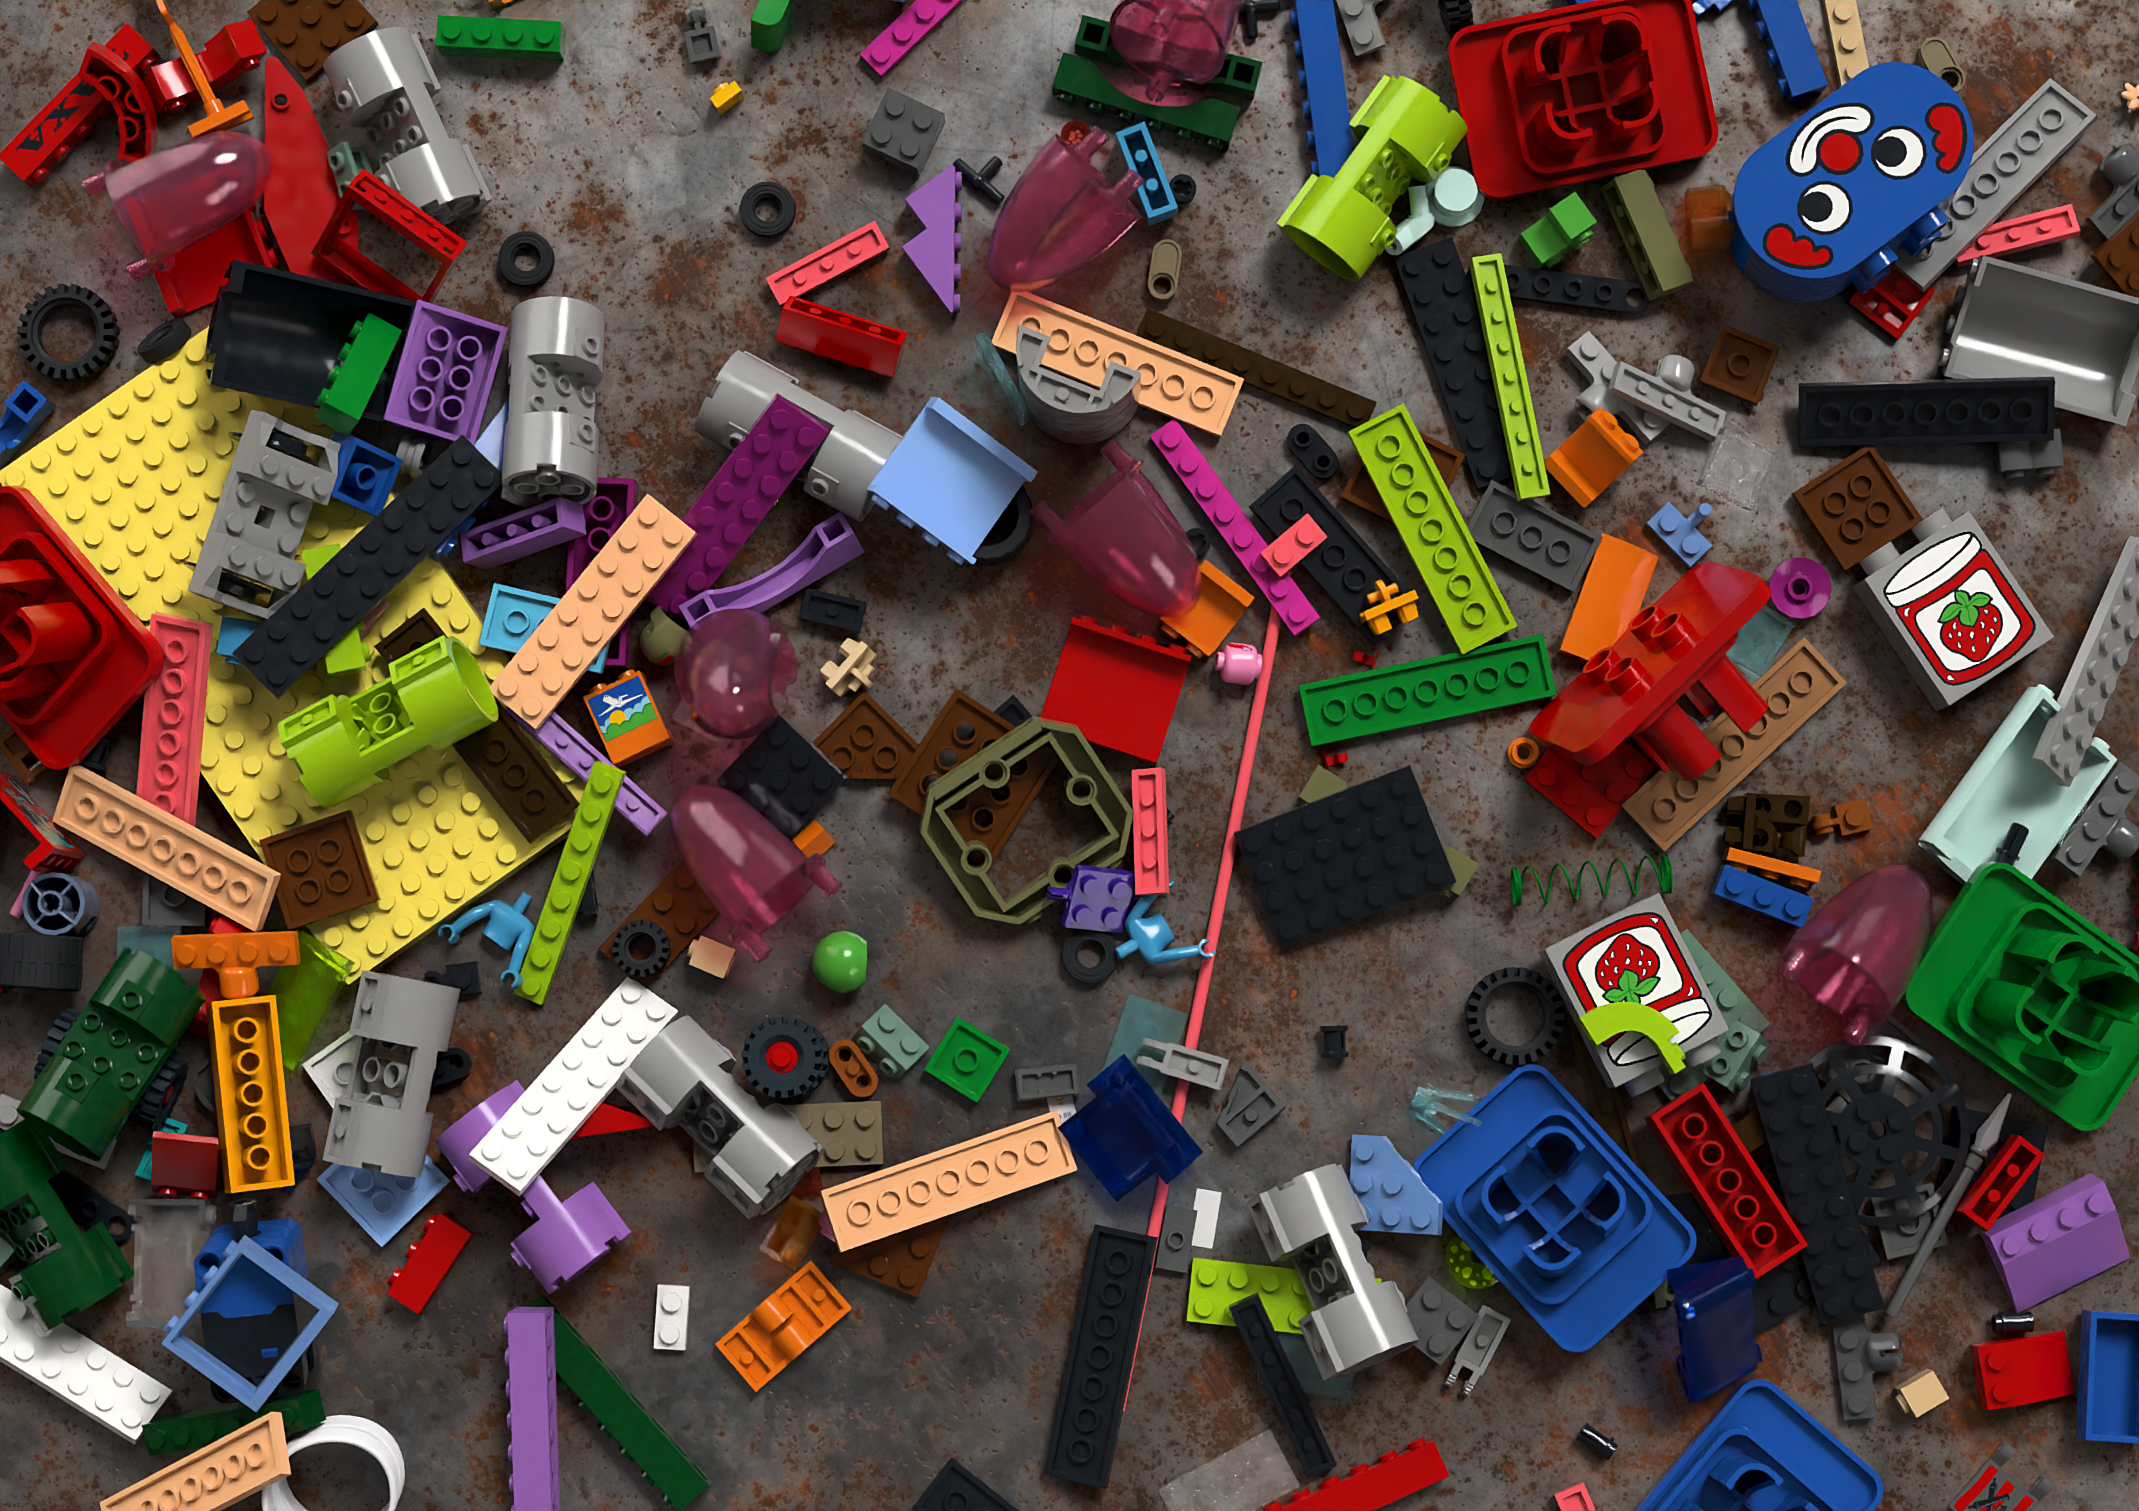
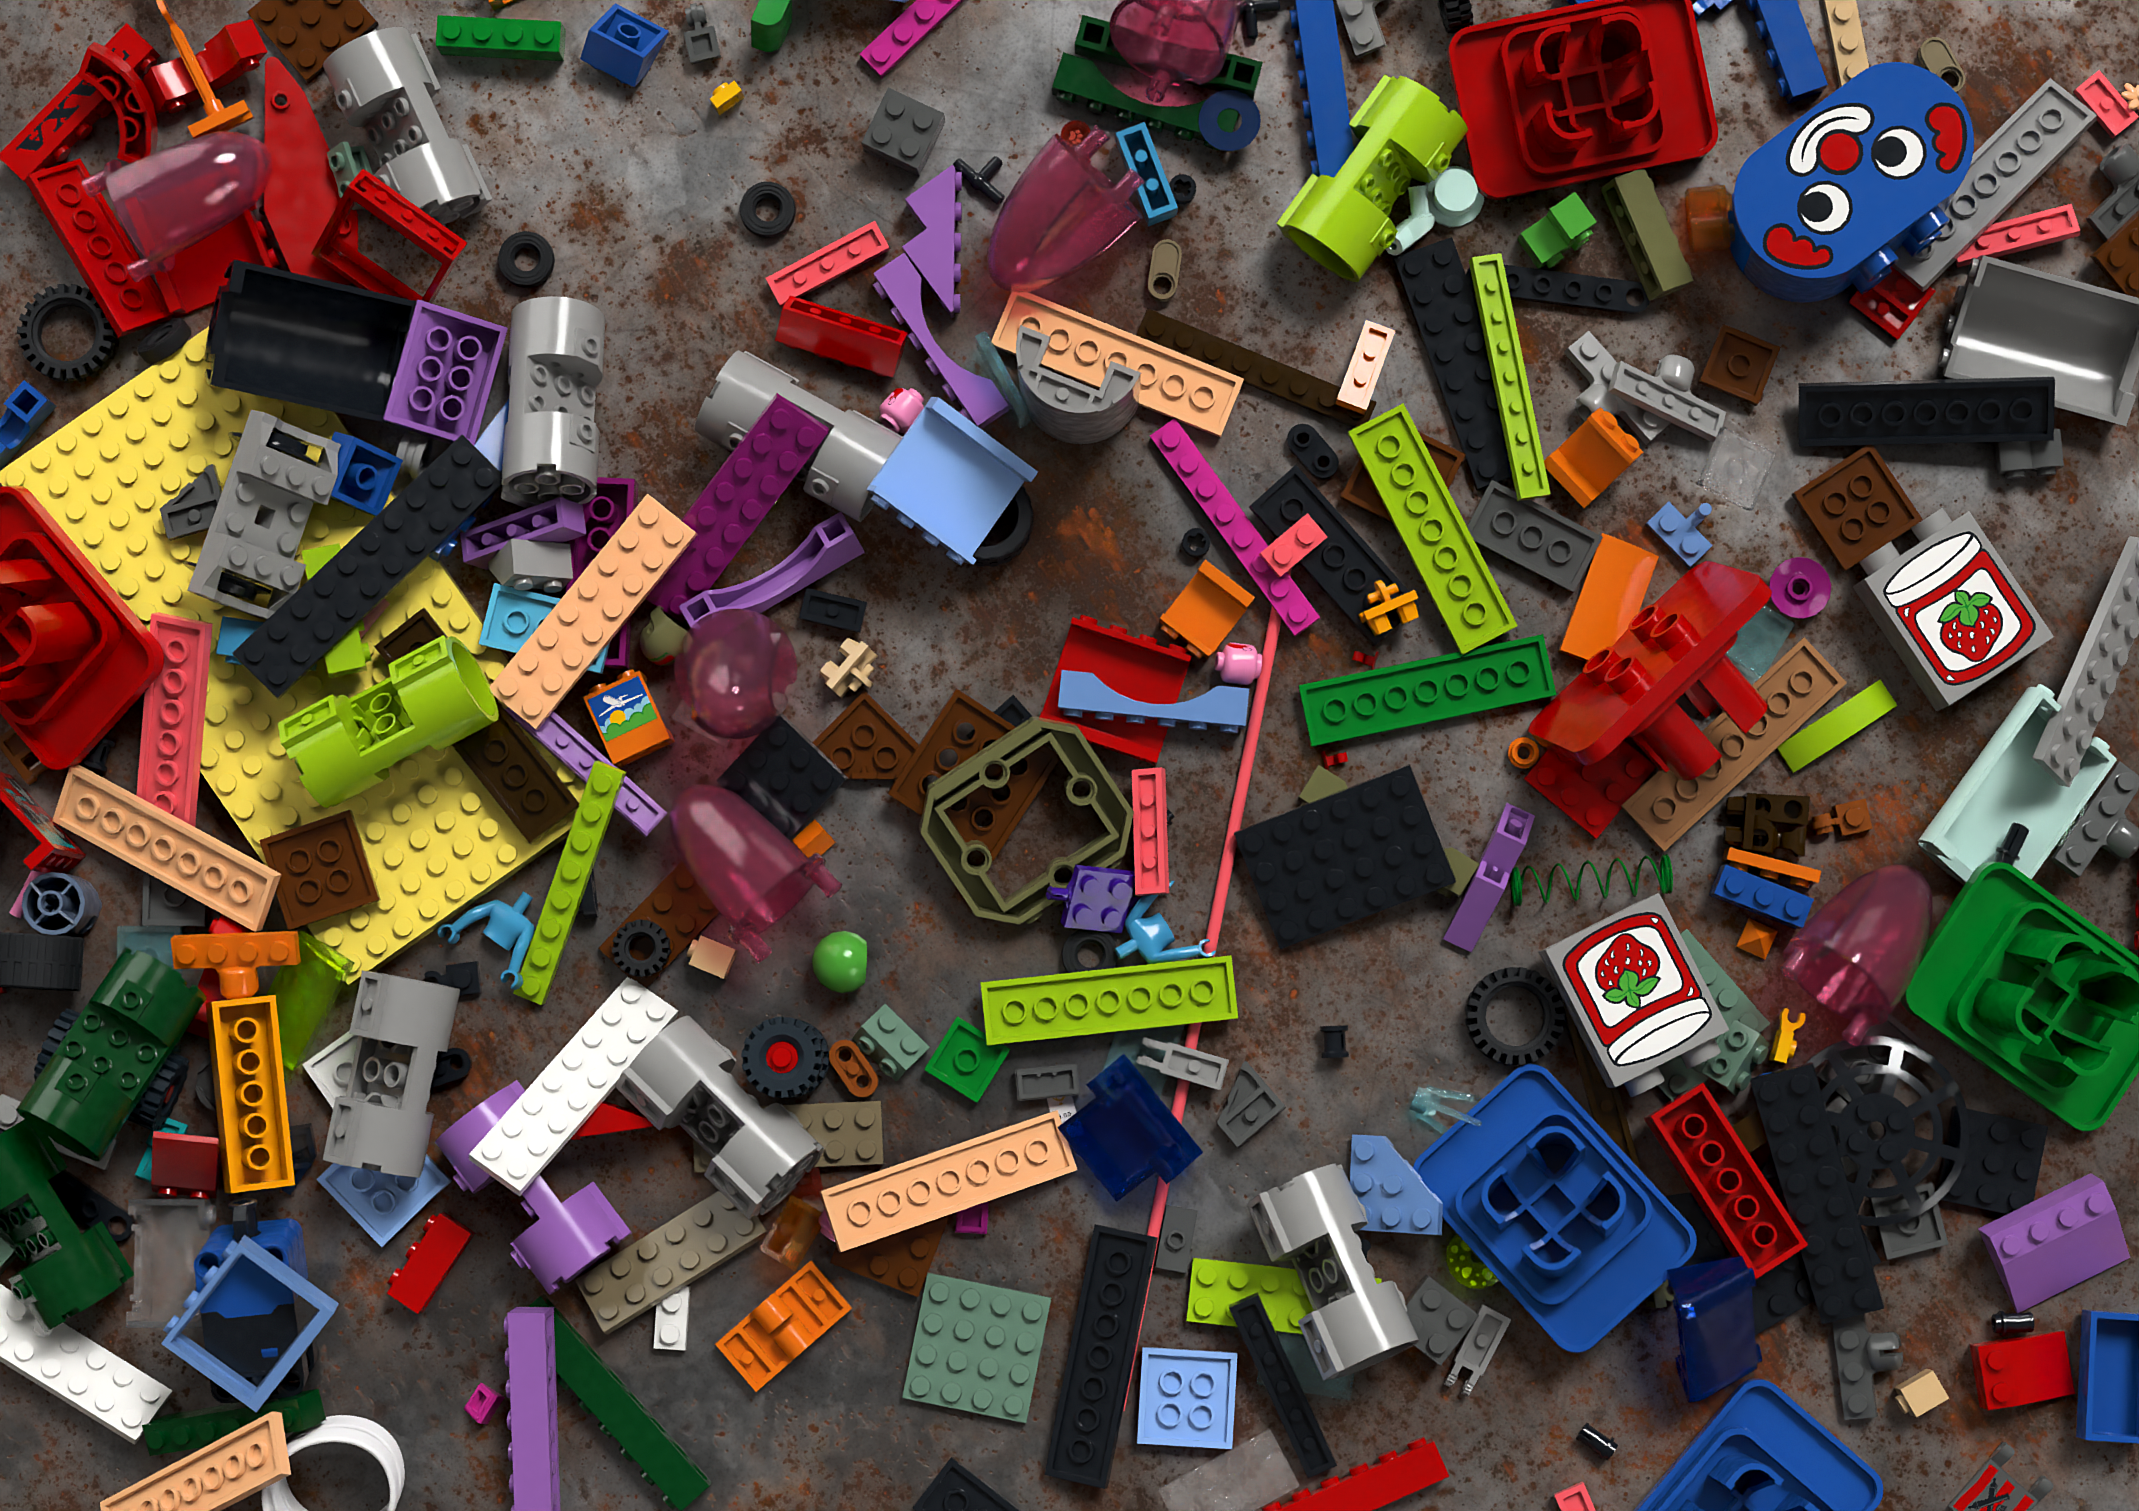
green brick [314,312,402,436] -> none
clear pink windscreen [1029,438,1202,618] -> none
white sticker [1192,1188,1222,1249] -> none
lime arch [1576,1002,1686,1074] -> none
dark grey piece [1885,1093,2012,1318] -> none
red brick [1954,1135,2045,1231] -> none
none -> red plate [24,158,173,338]
none -> dark grey wing [160,464,222,541]
none -> dark pink slope [464,1383,505,1424]
none -> light grey slope [488,539,573,593]
none -> dark tan plate [575,1191,769,1335]
none -> blue slope [580,3,669,87]
none -> medium lavender arch [873,253,1009,429]
none -> bright pink head [879,388,924,434]
none -> sand green plate [902,1272,1052,1423]
none -> magenta tile [955,1202,989,1234]
none -> lime plate [980,955,1238,1045]
none -> medium blue arch [1058,670,1249,733]
none -> light blue plate [1137,1347,1237,1449]
none -> dark blue piece [1199,90,1261,151]
none -> plate [1335,320,1395,415]
none -> medium lavender slope [1443,803,1535,953]
none -> orange slope [1736,918,1778,960]
none -> yellow plate [1769,1008,1806,1064]
none -> lime slope [1776,679,1897,773]
none -> coral plate [2073,70,2139,139]

